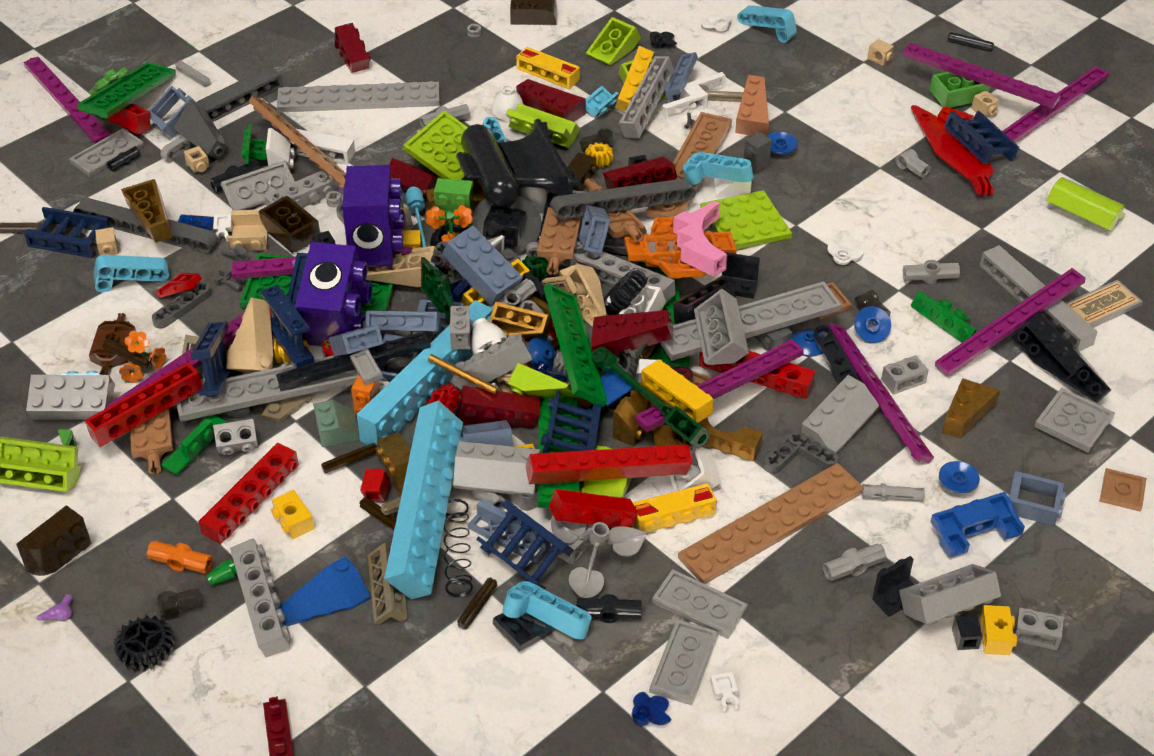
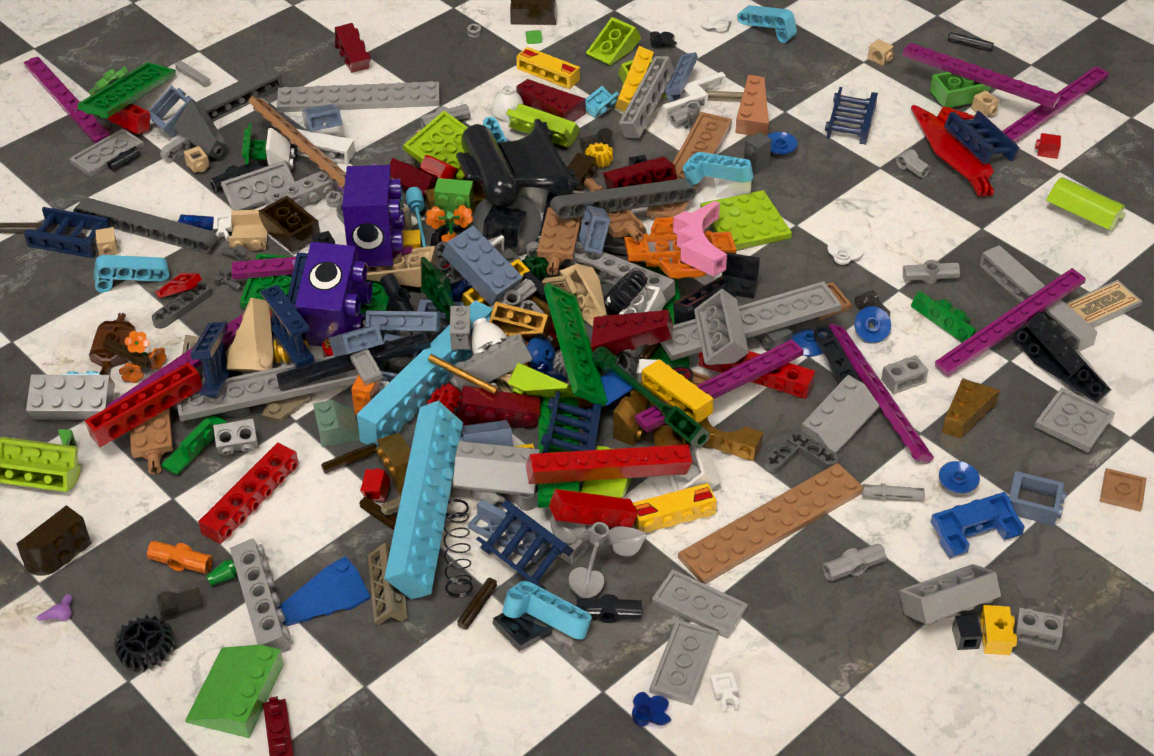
pearl gold wedge [121,179,173,243] -> none
yellow brick [271,489,315,539] -> none
black pin [431,253,447,270] -> none
black bracket [872,556,914,617] -> none
none -> bright green slope [185,644,284,738]
none -> sand blue window [301,104,343,132]
none -> black piece [380,273,415,312]
none -> red animal [420,154,459,180]
none -> bright green slope [525,30,542,44]
none -> light grey piece [669,100,700,127]
none -> dark blue fence [825,87,878,145]
none -> red brick [1035,133,1061,159]

